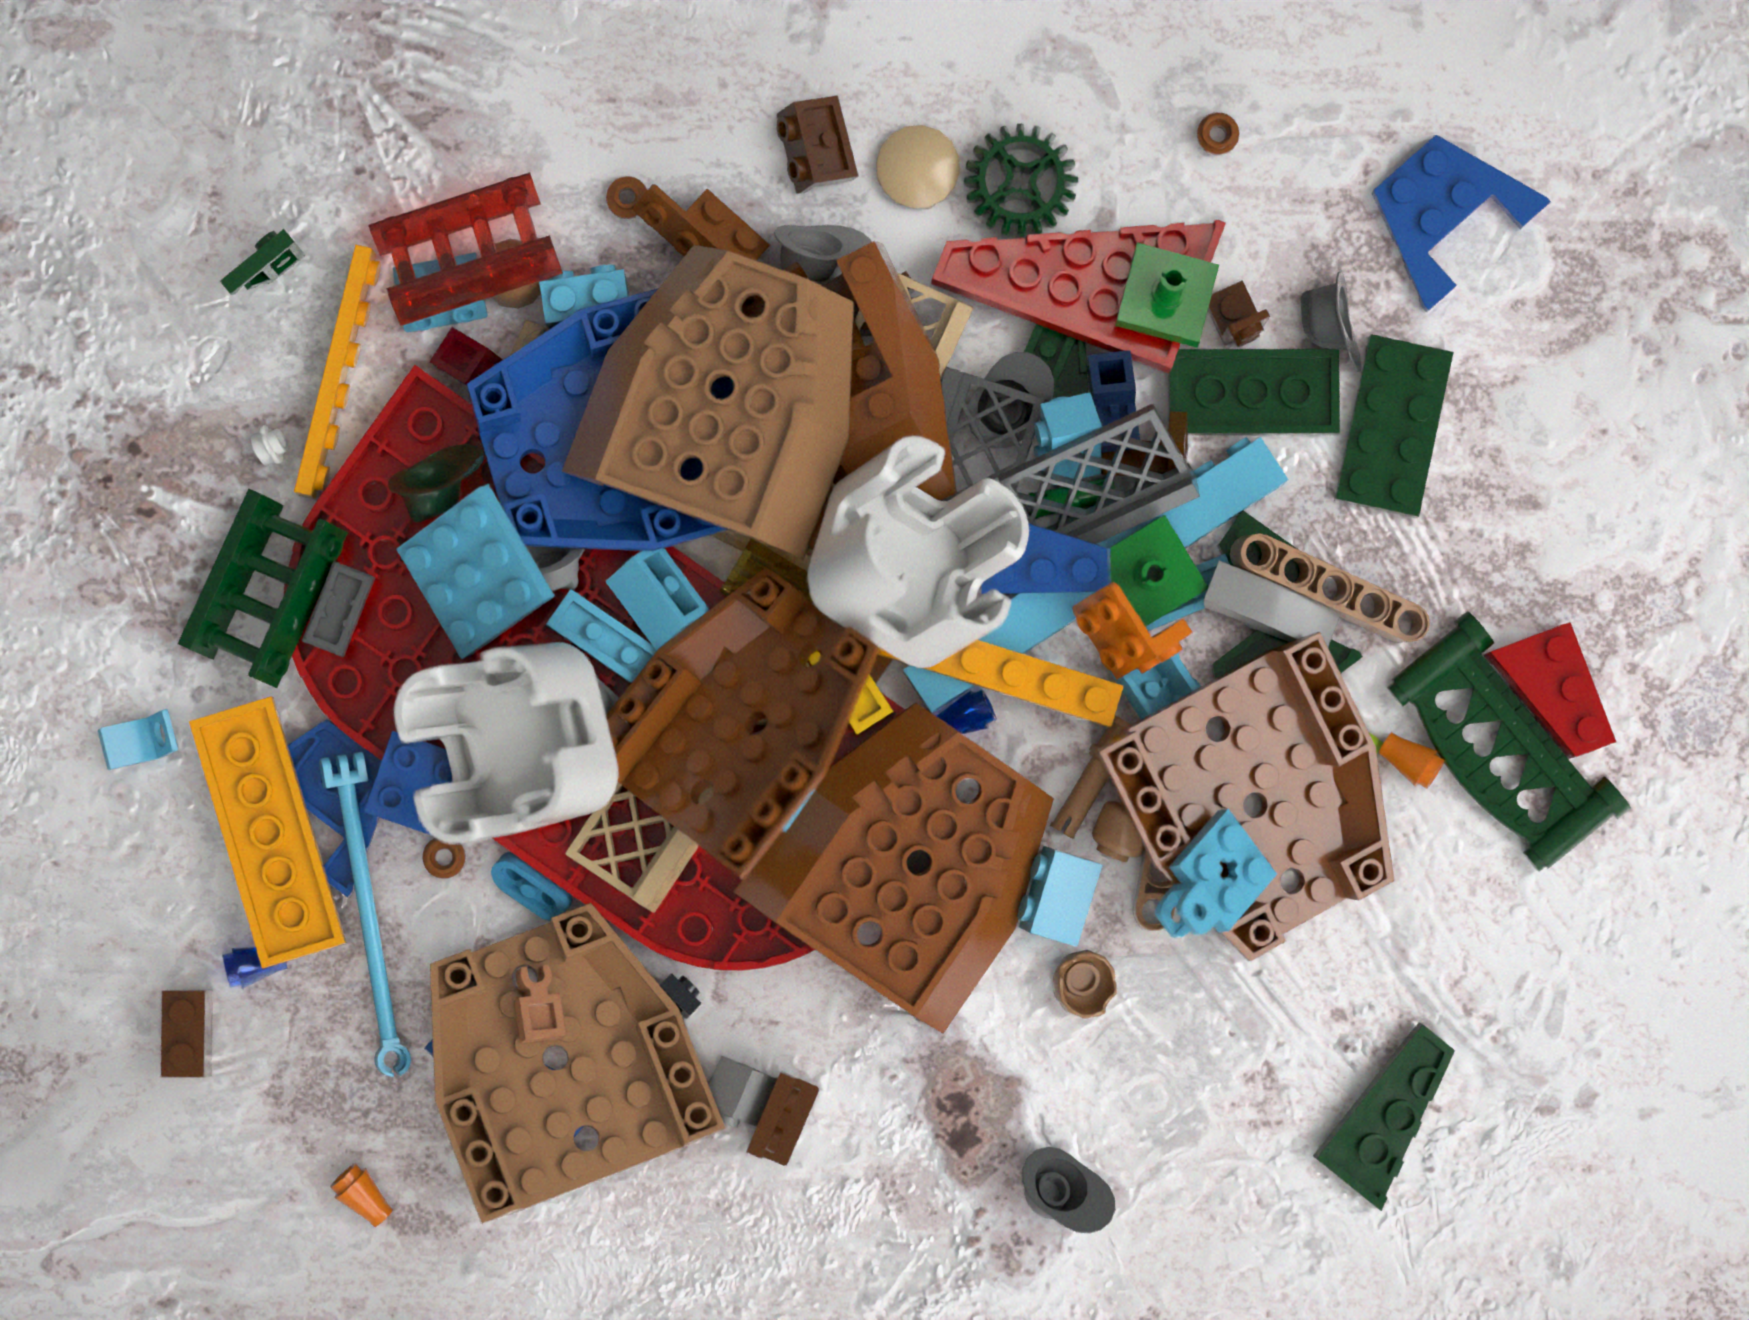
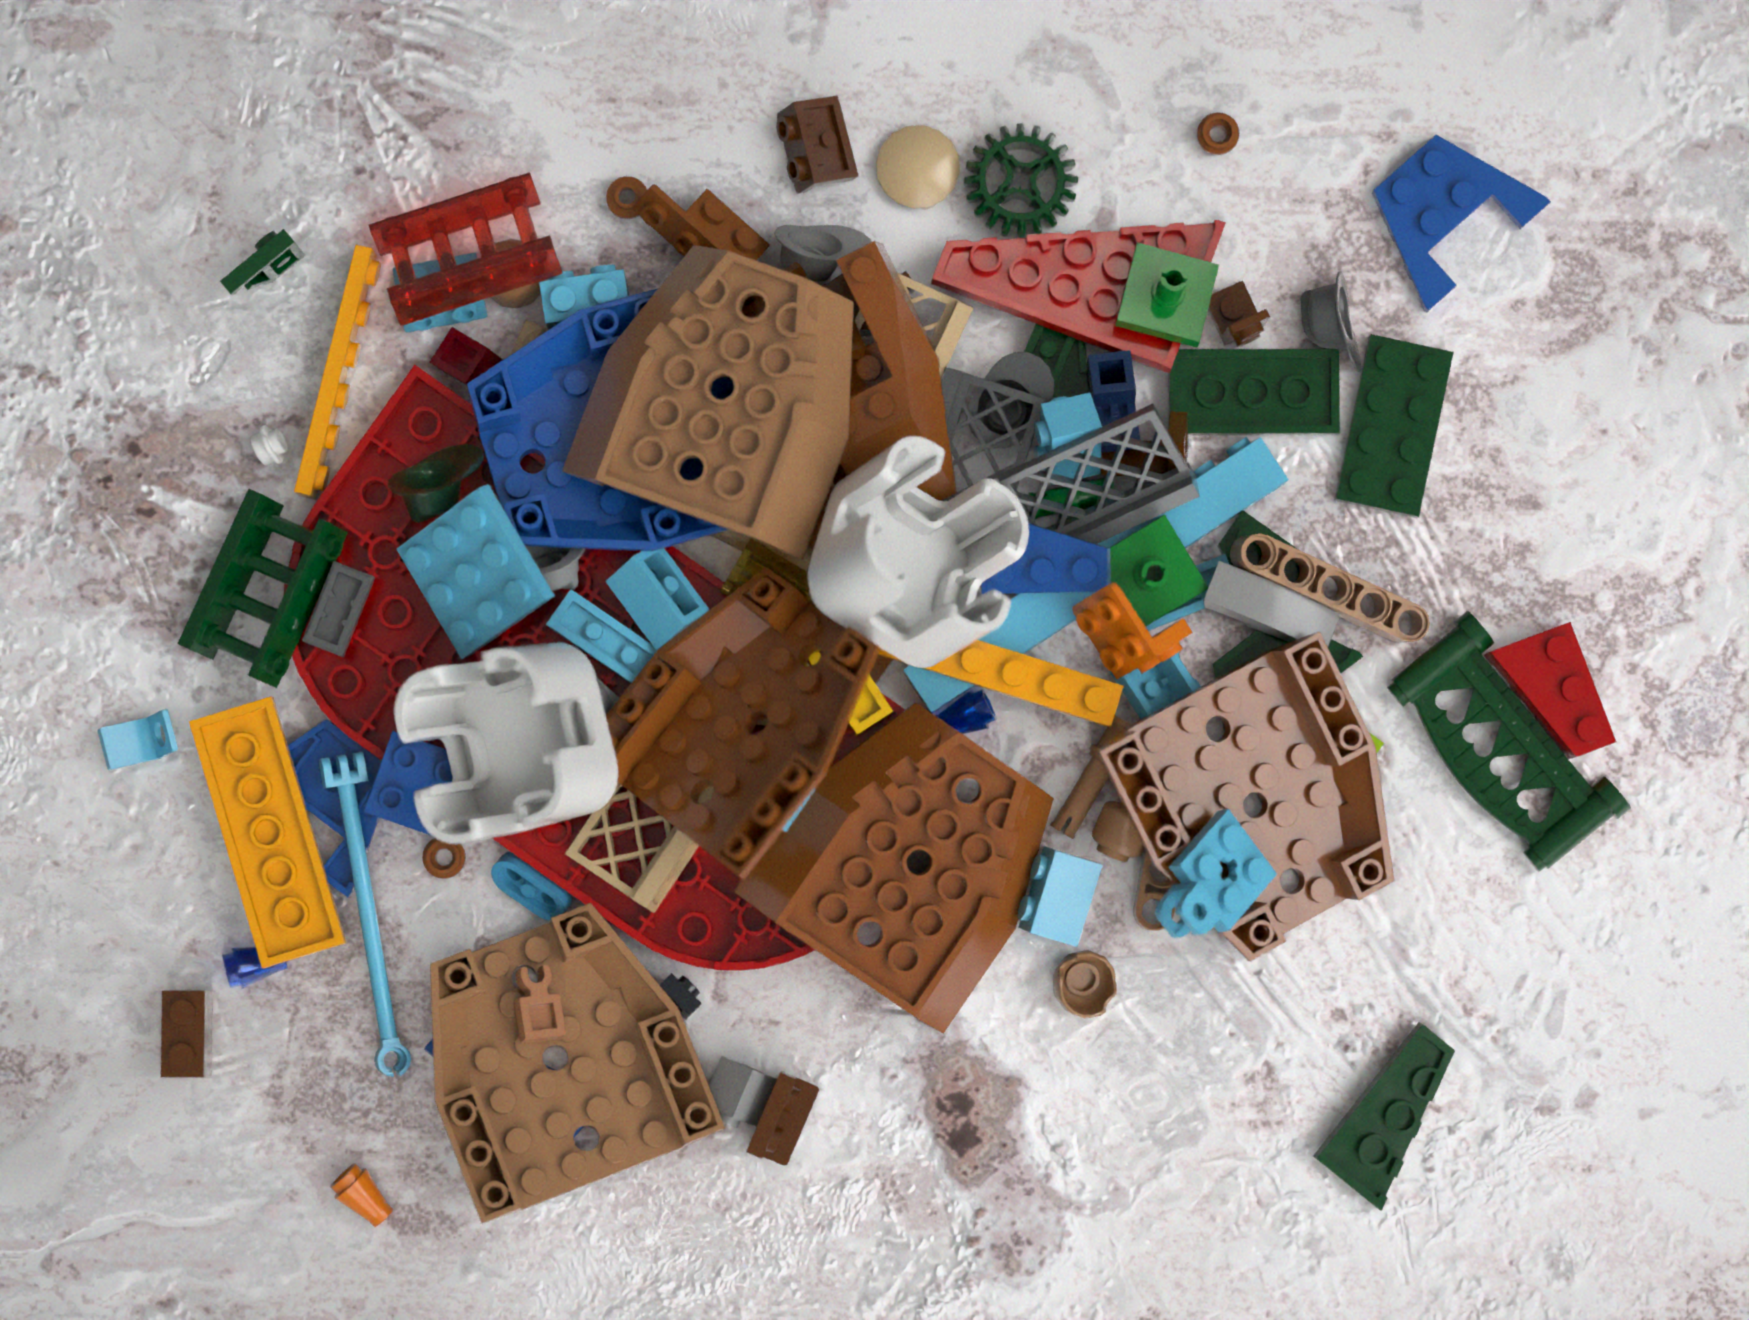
dark grey piece [1022,1147,1115,1234] -> none
orange cone [1378,732,1445,789] -> none

